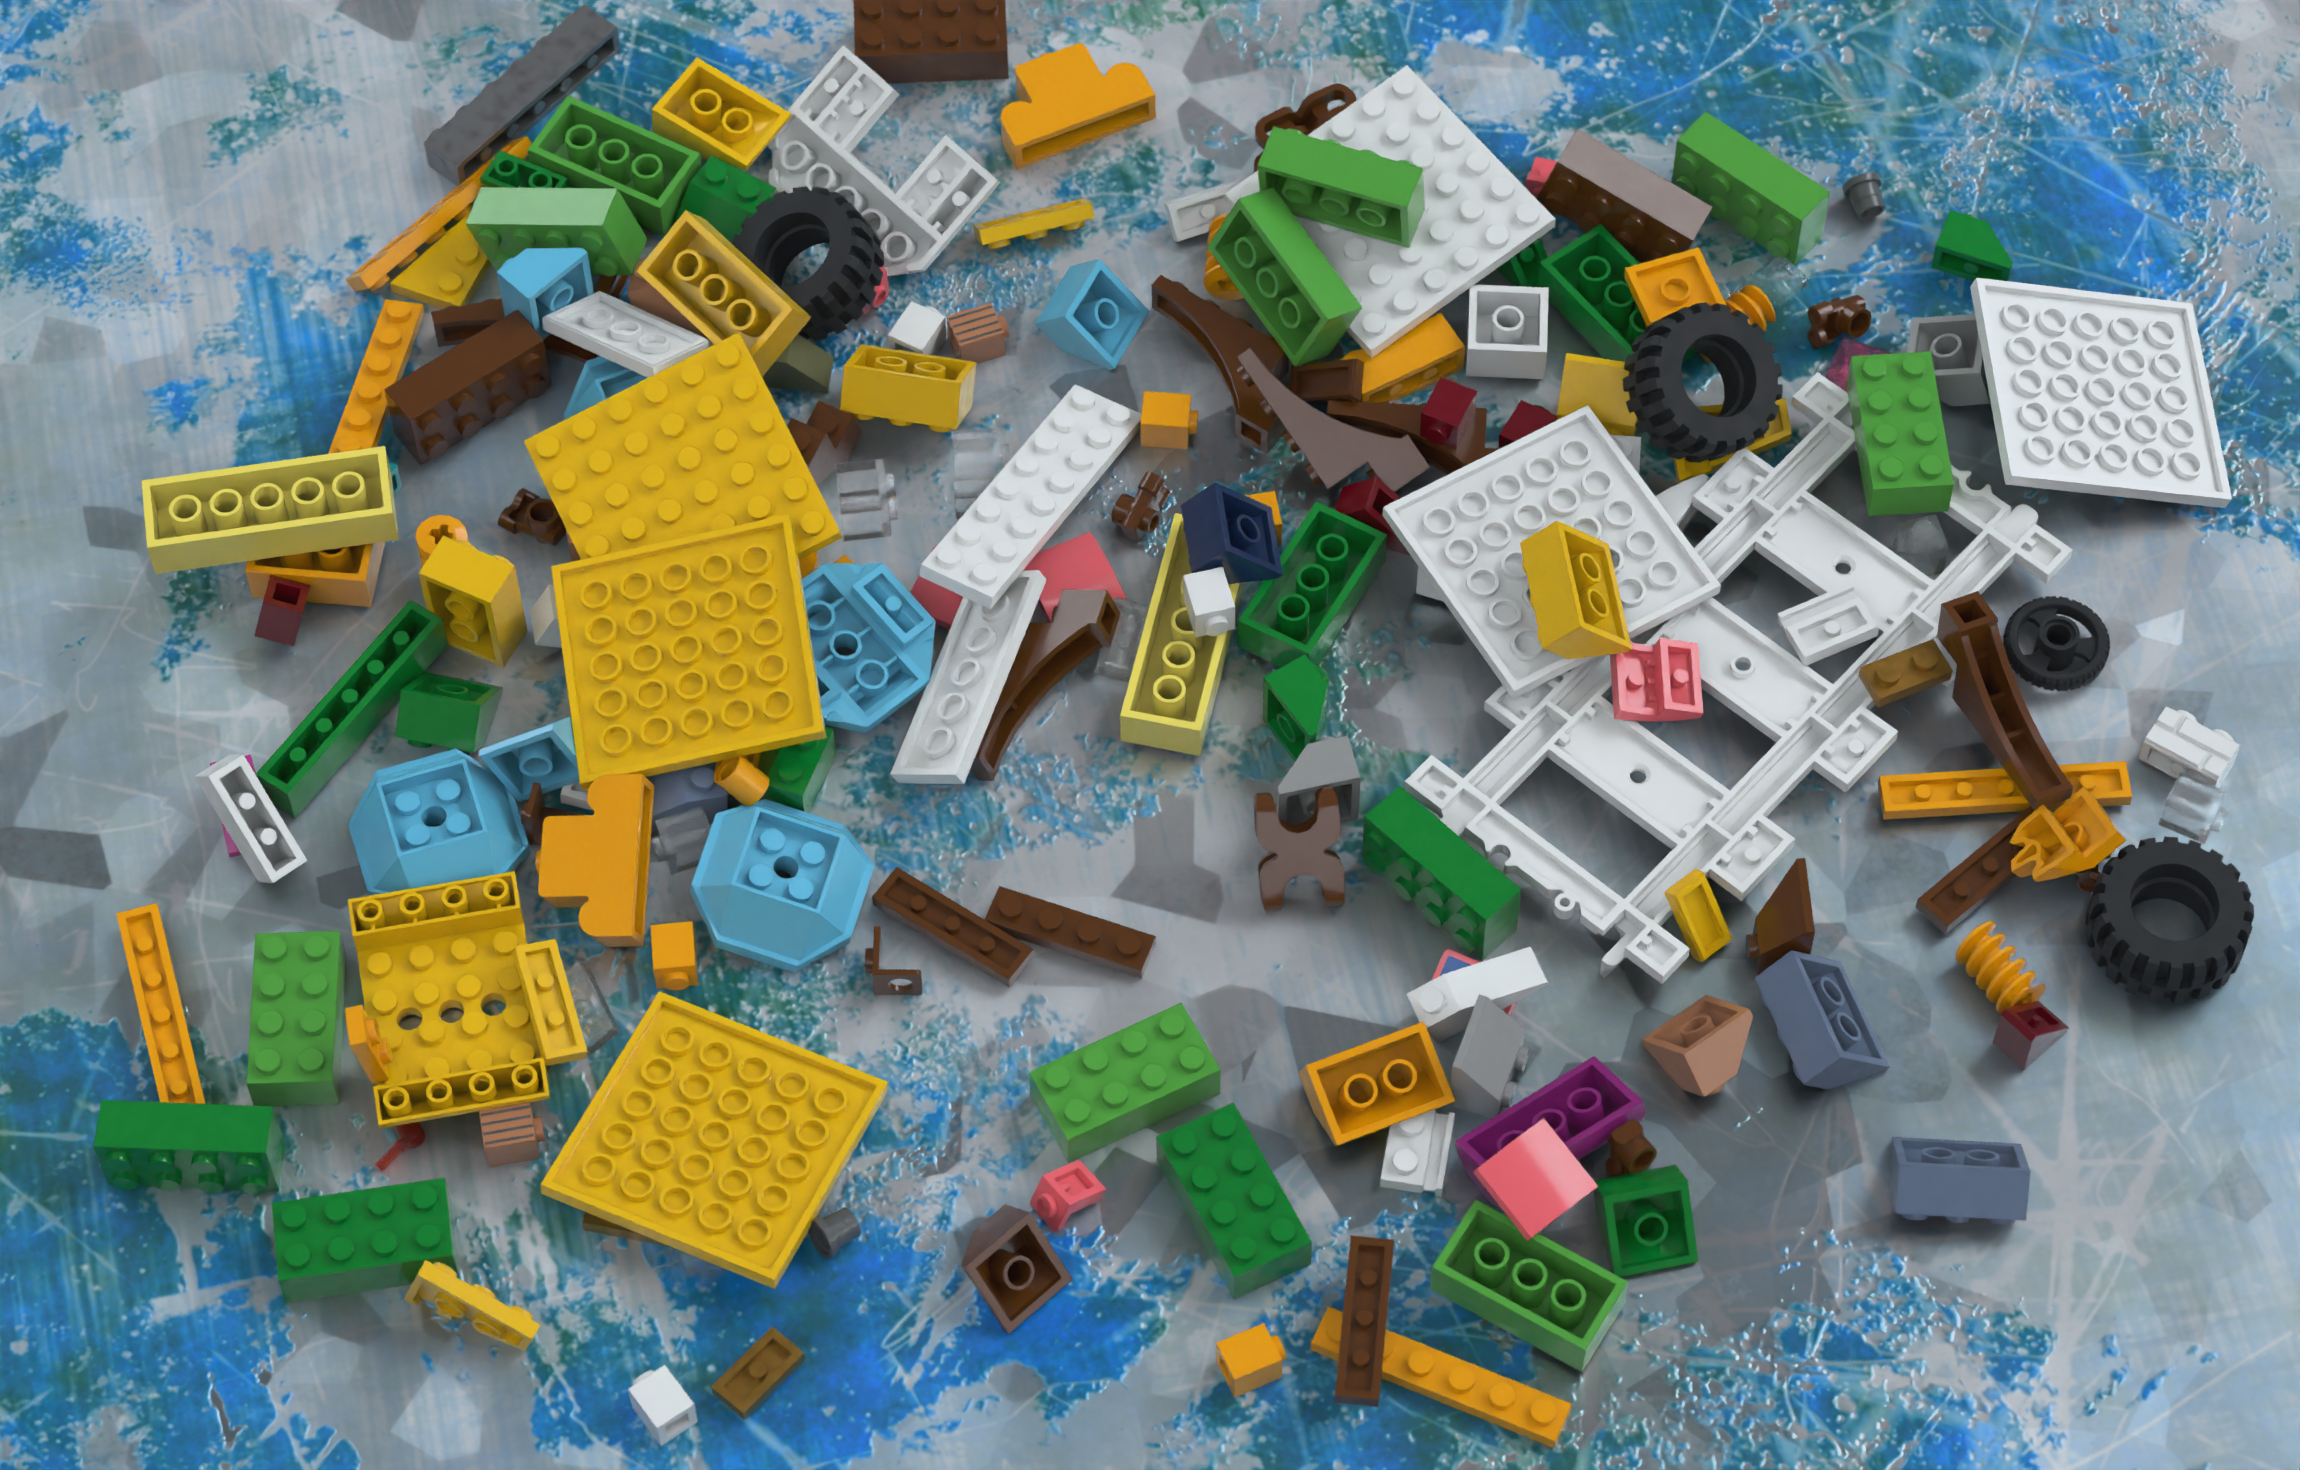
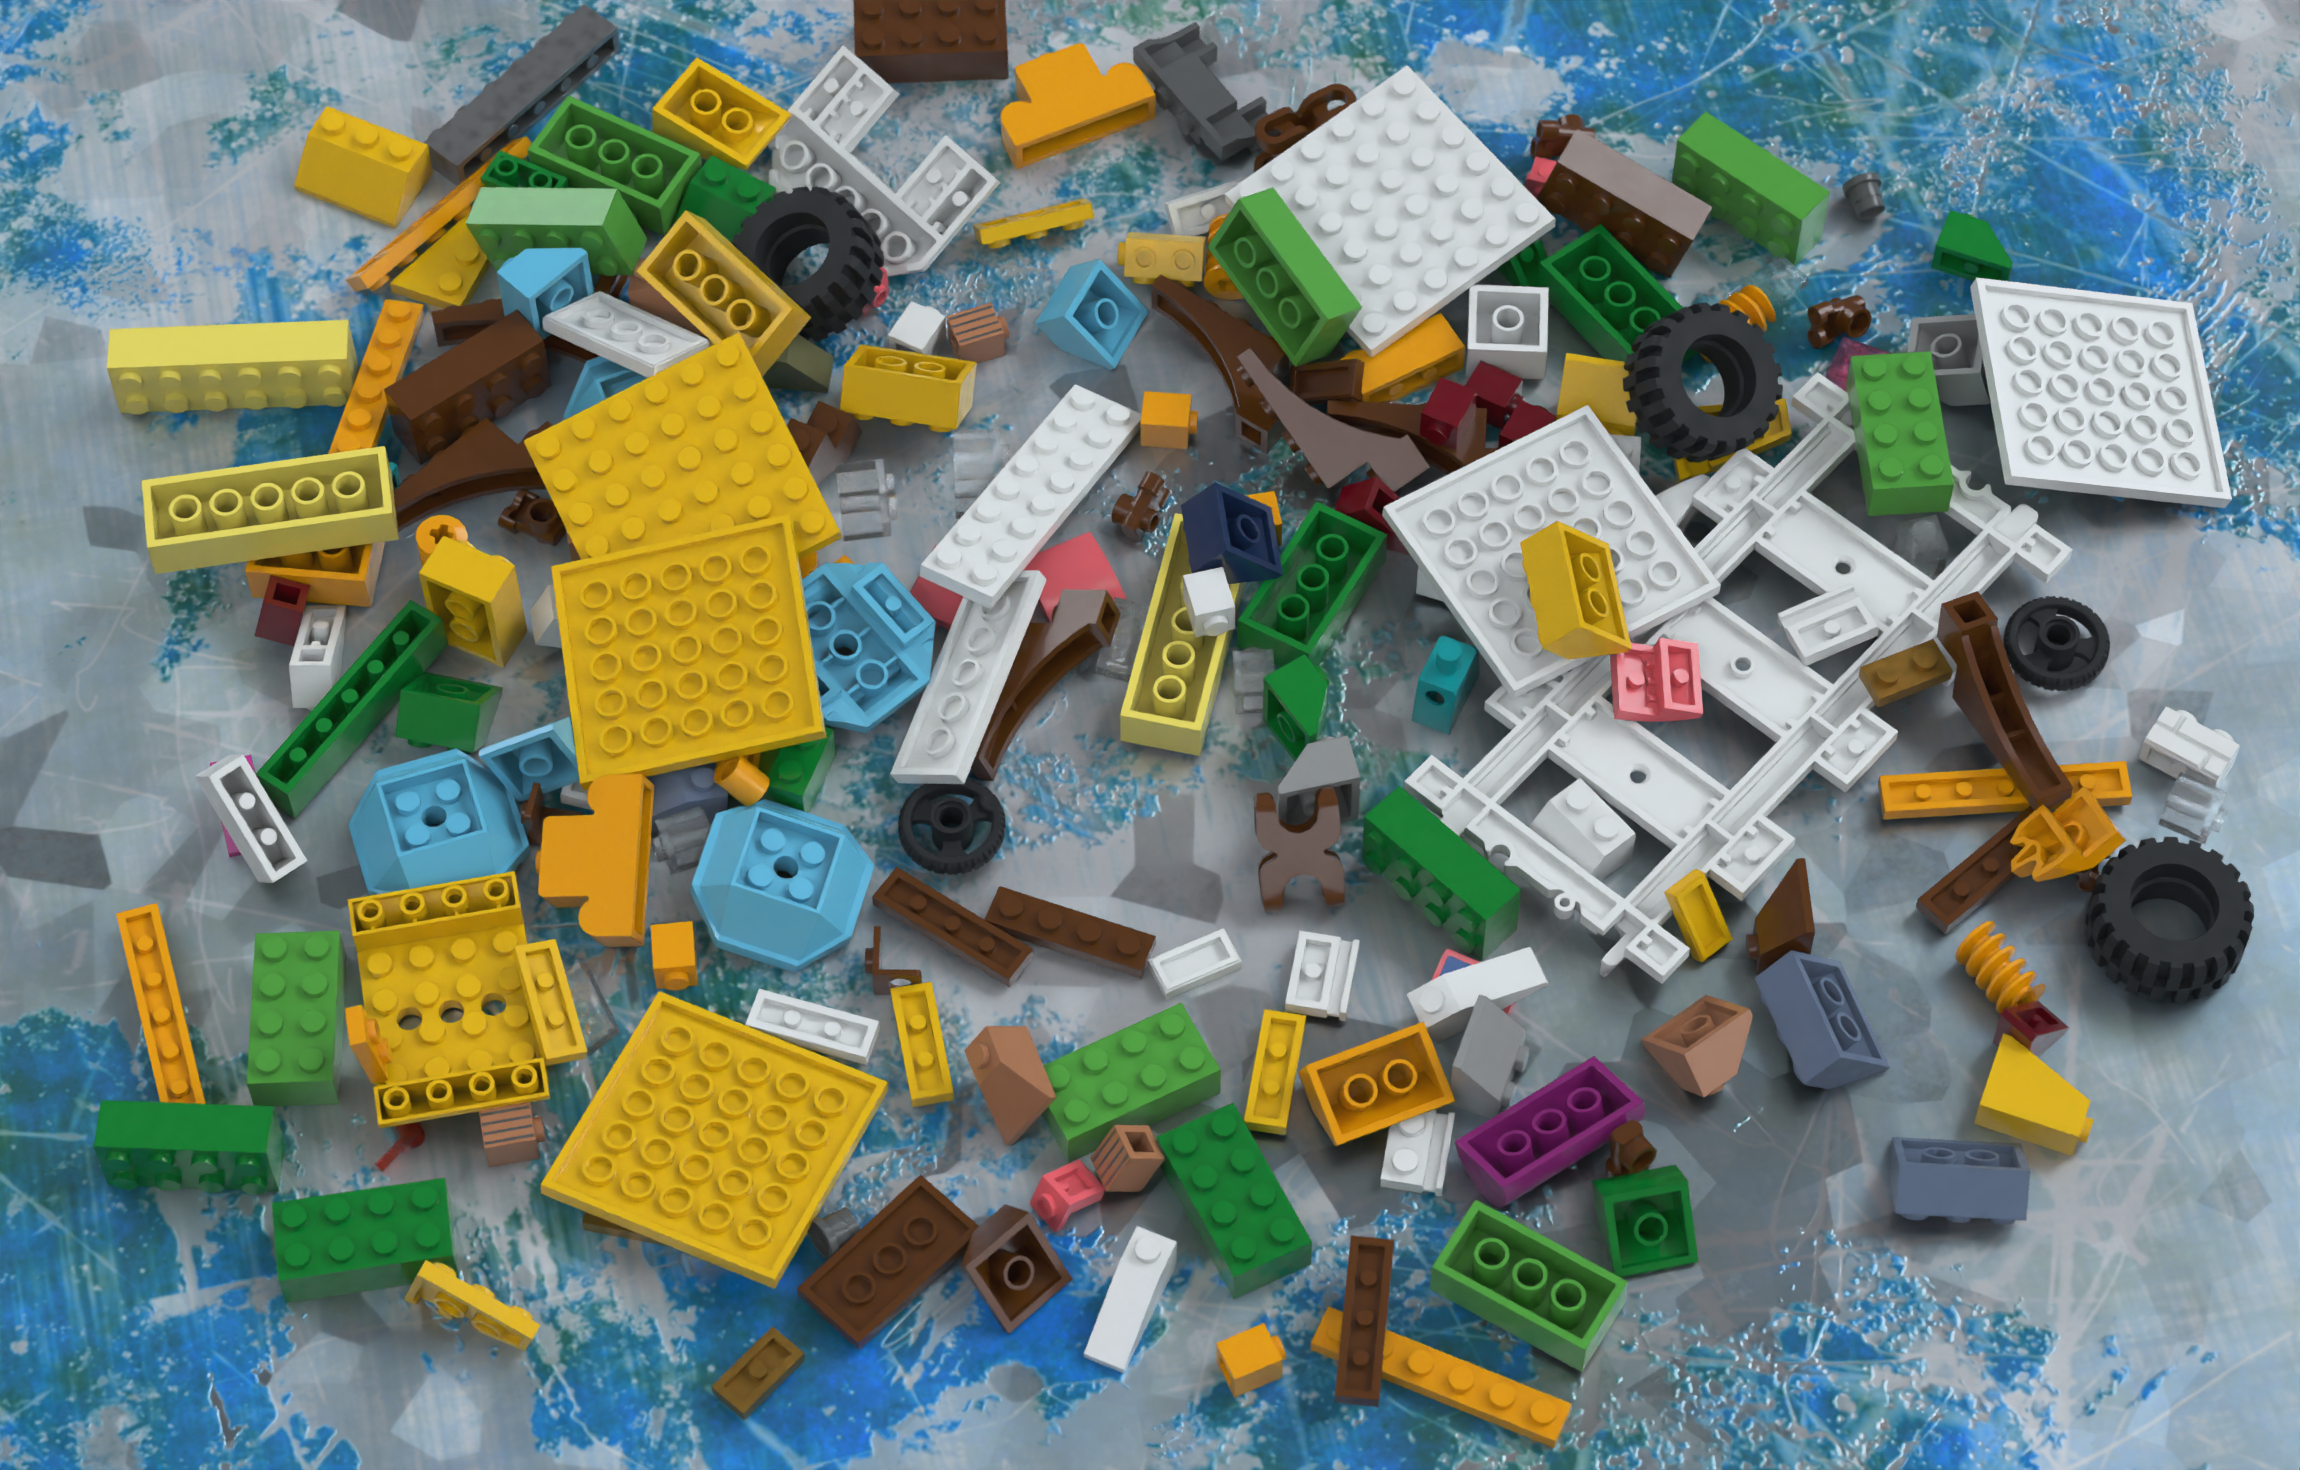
white brick [628,1365,698,1446] -> none
bright green brick [1257,126,1425,248] -> none
coral slope [1473,1118,1598,1241] -> none
light orange plate [1624,247,1726,326] -> none
none -> light yellow brick [107,320,359,415]
none -> white slope [289,605,347,711]
none -> yellow slope [294,106,433,229]
none -> reddish brown arch [385,417,553,542]
none -> white plate [745,989,880,1065]
none -> reddish brown plate [797,1174,979,1350]
none -> yellow plate [890,981,954,1107]
none -> black wheel [898,778,1006,875]
none -> nougat slope [964,1026,1057,1145]
none -> white slope [1084,1226,1177,1373]
none -> nougat brick [1090,1125,1165,1192]
none -> yellow brick [1117,232,1206,287]
none -> dark grey bracket [1133,22,1279,161]
none -> white tile [1148,928,1242,1000]
none -> clear brick [1232,647,1275,714]
none -> yellow plate [1244,1009,1306,1135]
none -> white plate [1285,931,1360,1021]
none -> teal torso [1412,636,1480,735]
none -> dark red brick [1465,360,1525,430]
none -> white slope [1529,778,1636,881]
none -> reddish brown plate [1530,114,1596,159]
none -> yellow slope [1974,1033,2094,1156]

